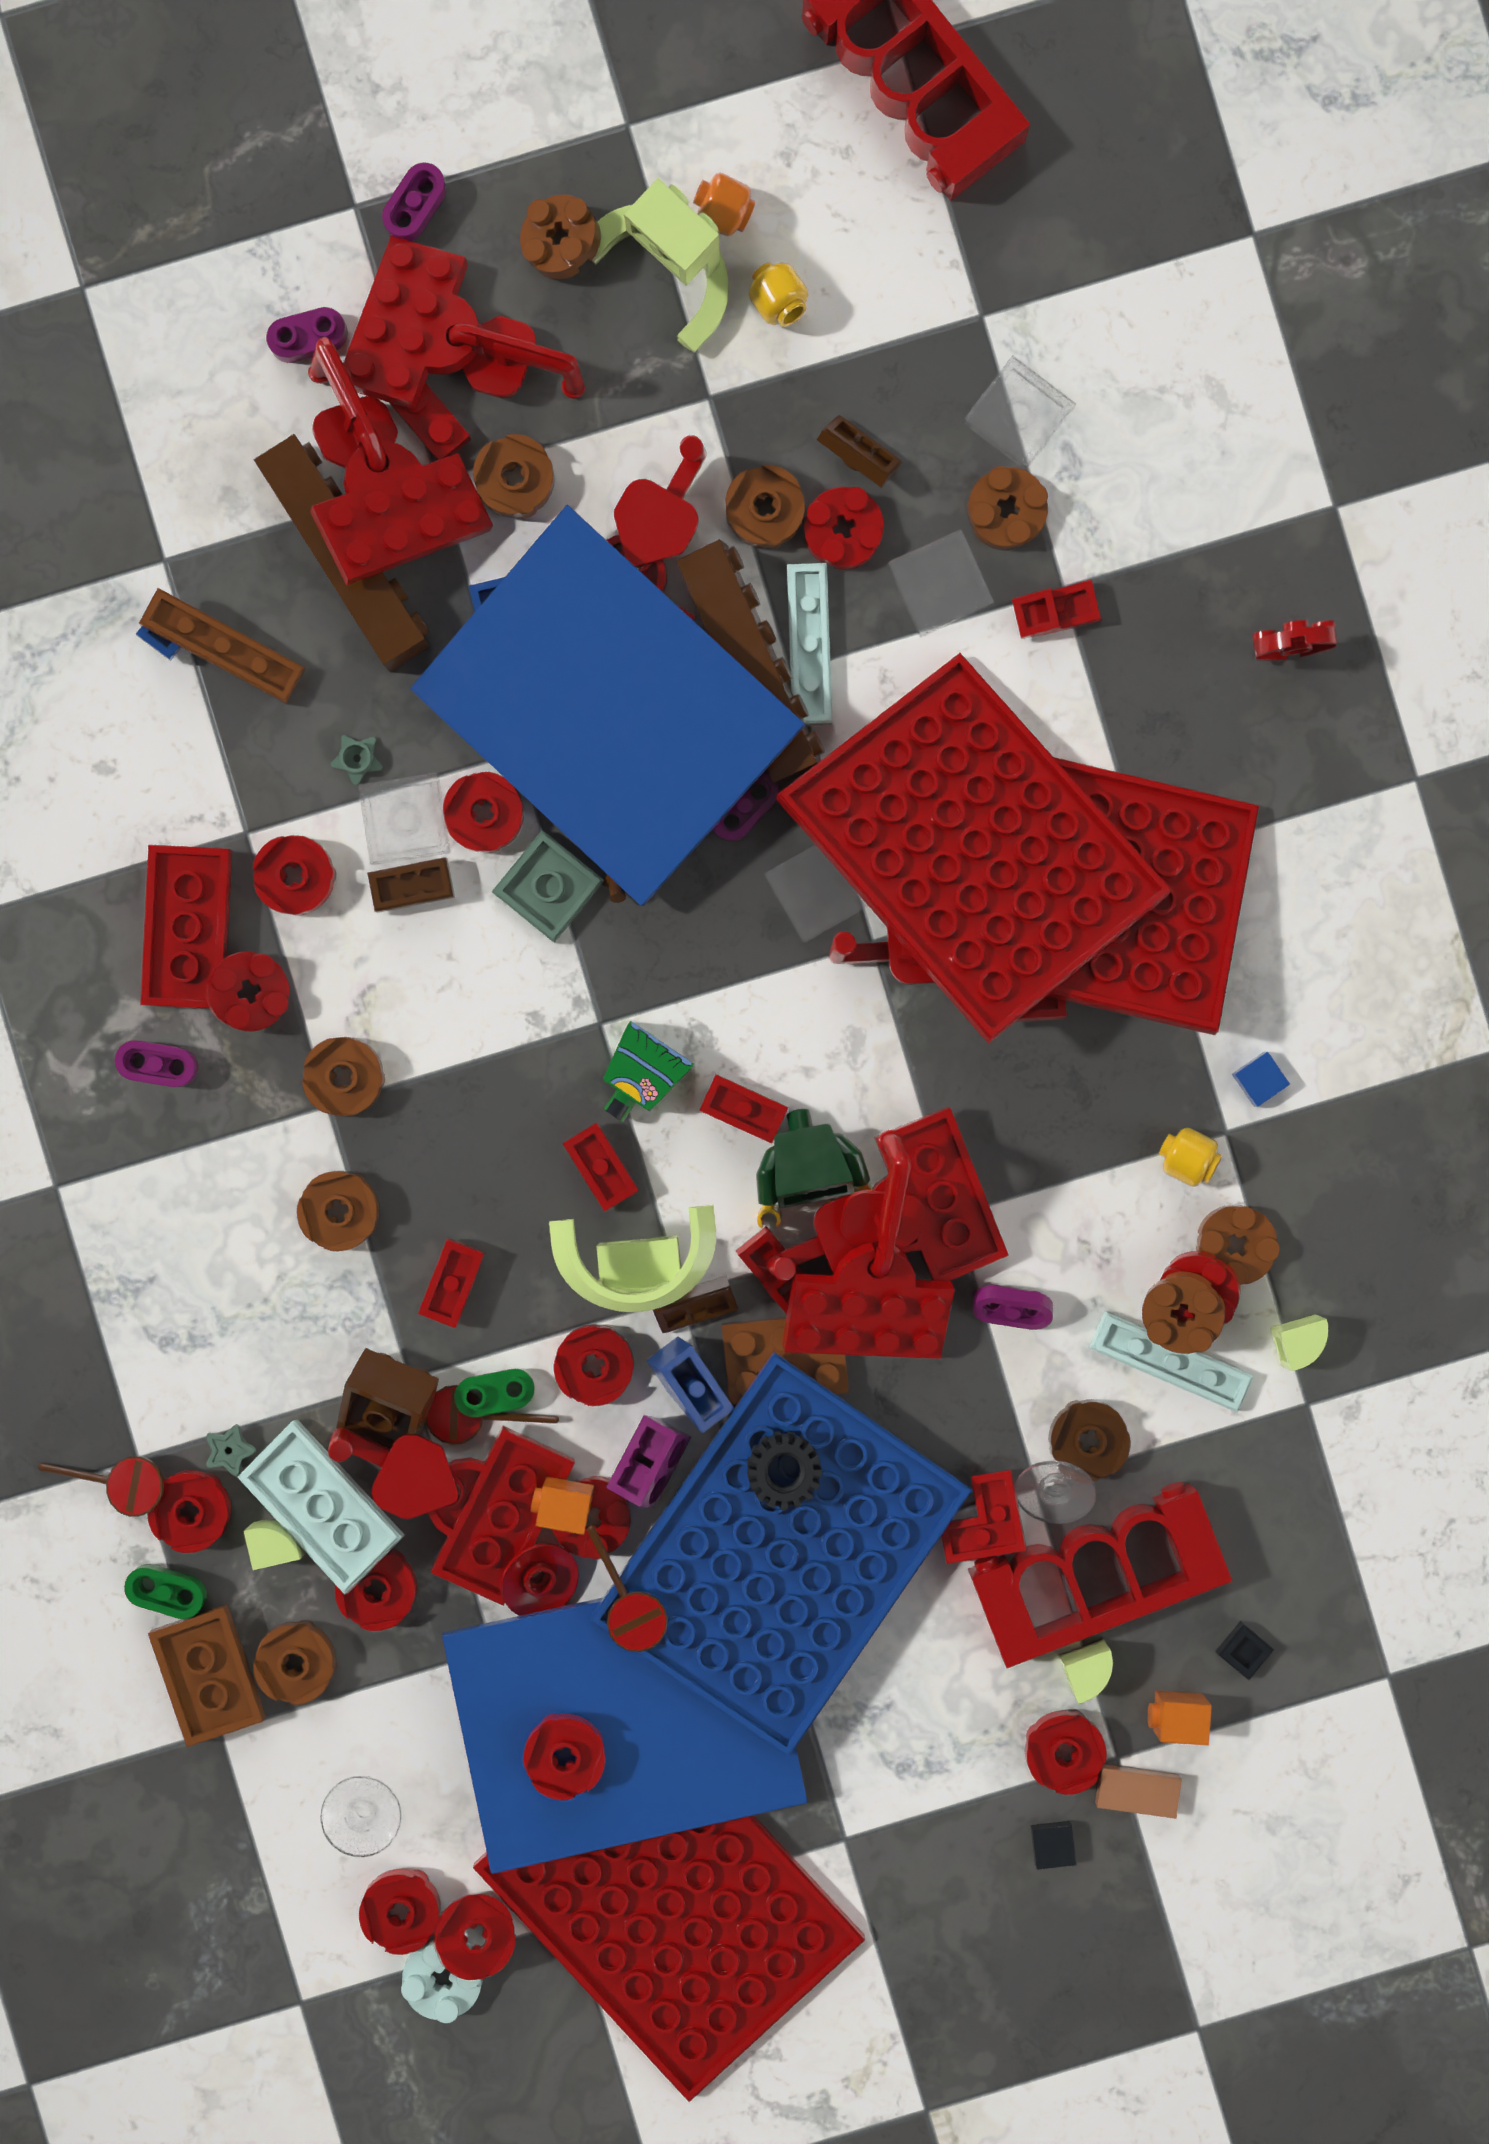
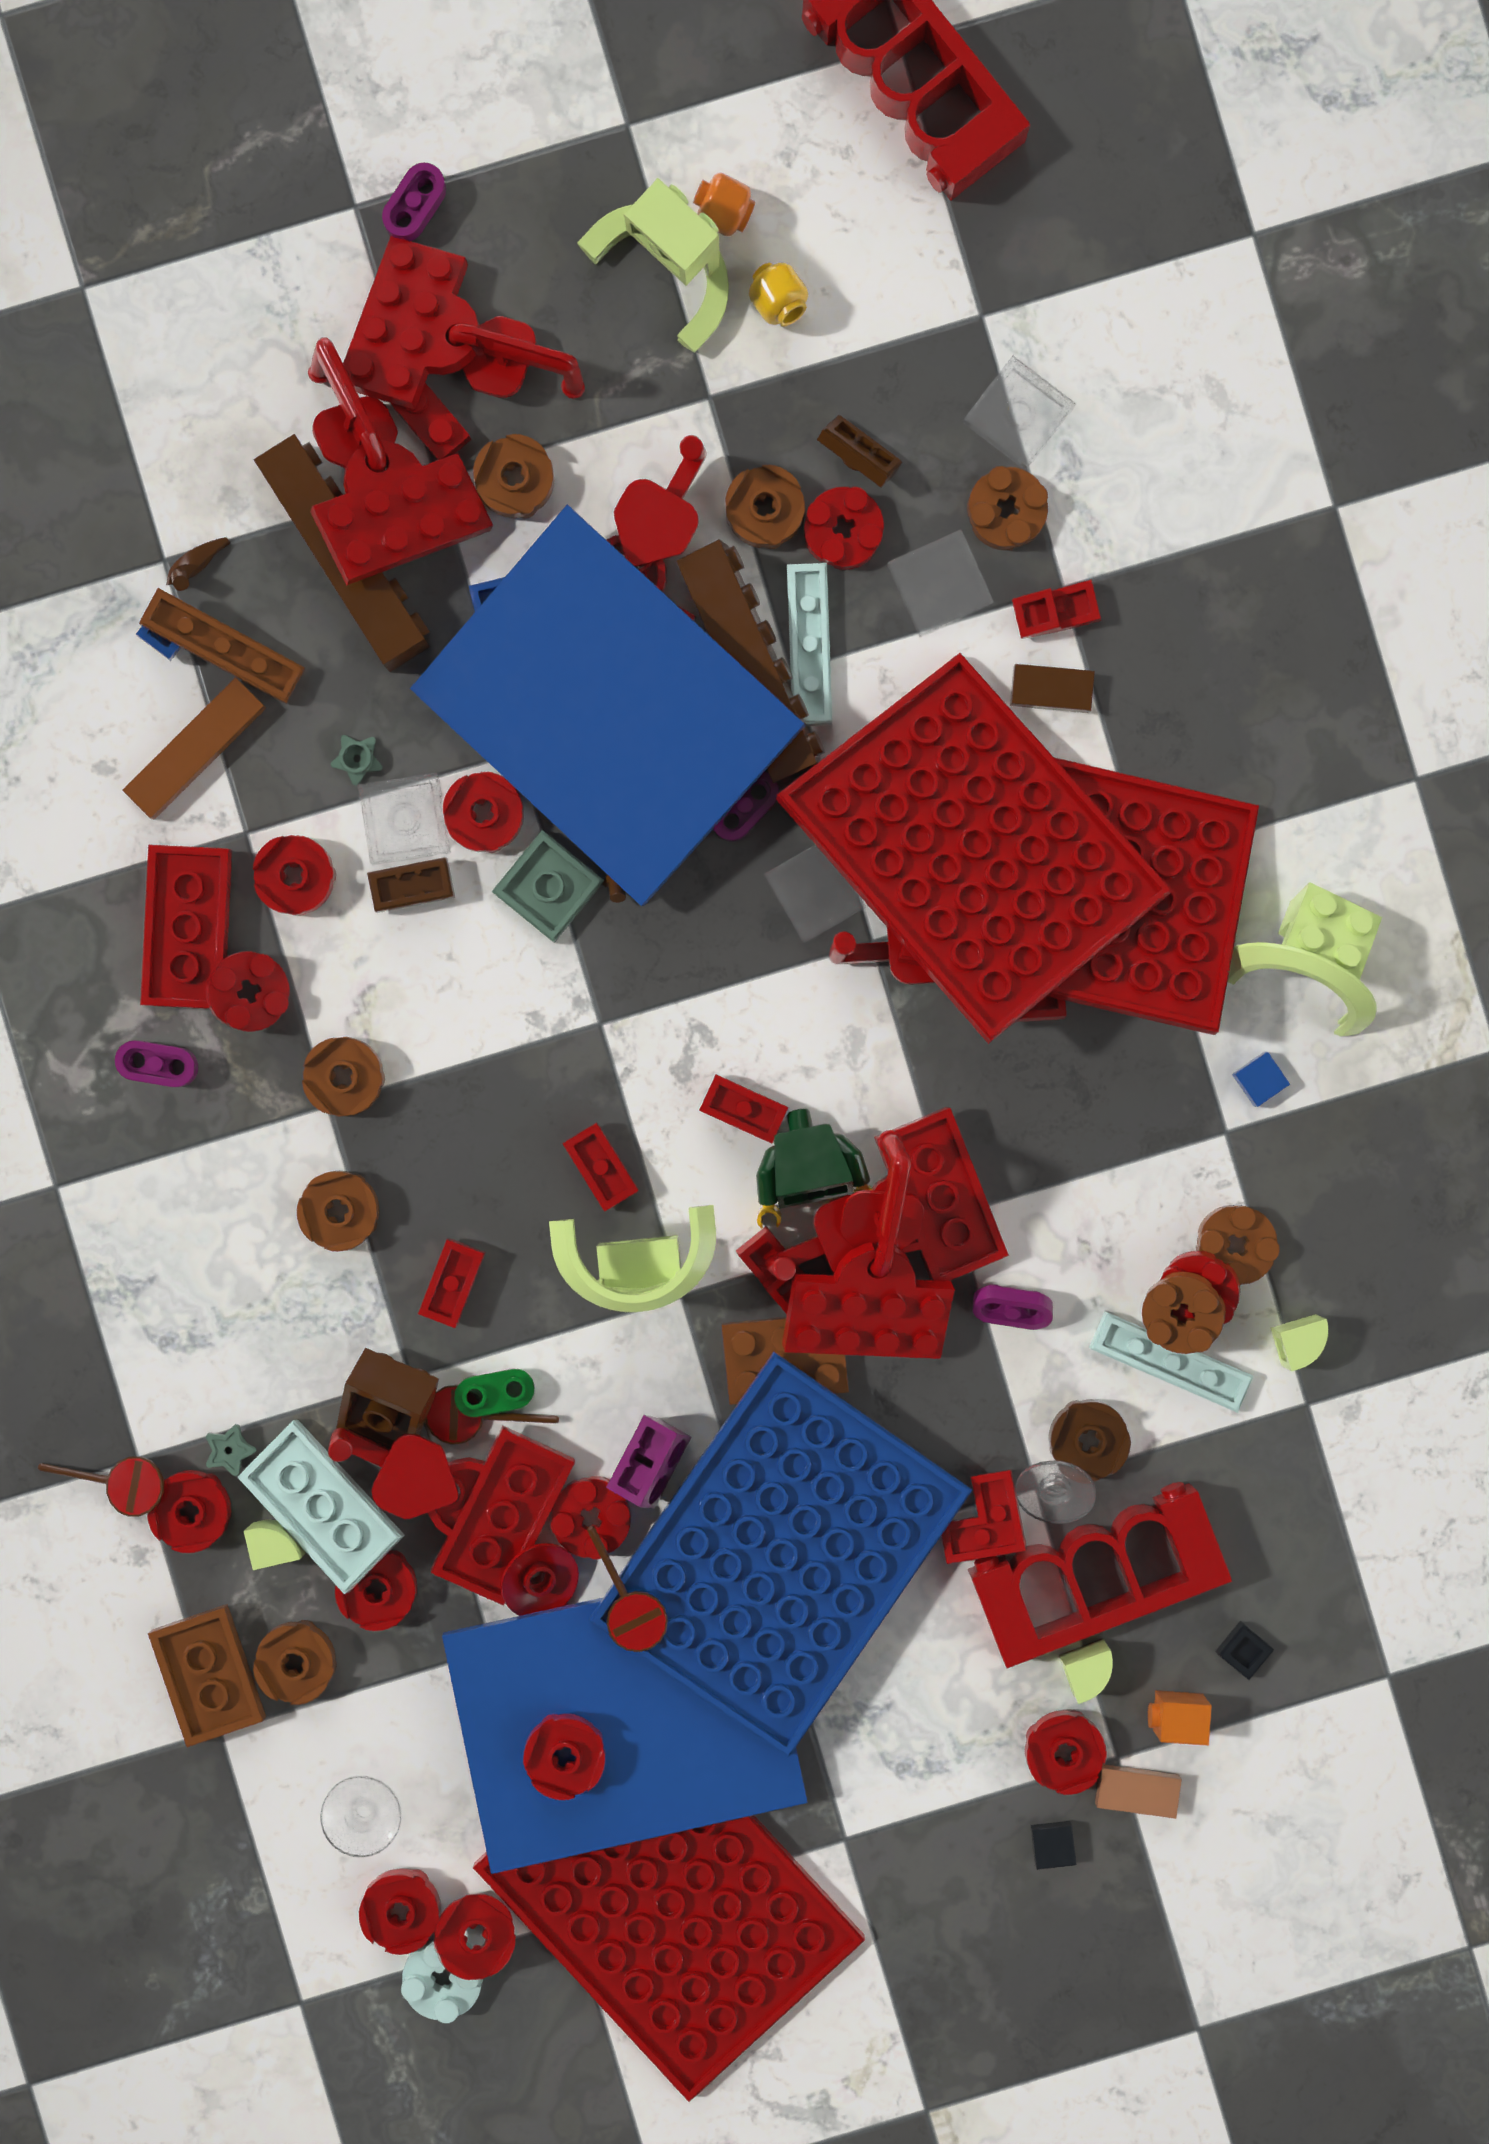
green plate [124,1564,207,1619] -> none
magenta plate [266,307,348,363] -> none
dark orange plate [520,194,601,280] -> none
orange brick [531,1477,594,1535] -> none
red plate [553,1324,634,1406] -> none
green torso [603,1021,694,1122] -> none
blue slope [646,1337,734,1433] -> none
reddish brown plate [653,1275,738,1334] -> none
black tyre [747,1431,822,1510] -> none
yellow head [1159,1127,1223,1187] -> none
red plate [1252,620,1337,661] -> none
none -> dark orange tile [122,677,266,820]
none -> reddish brown bar [166,537,230,591]
none -> reddish brown tile [1010,664,1095,713]
none -> yellowish green piece [1228,882,1382,1037]

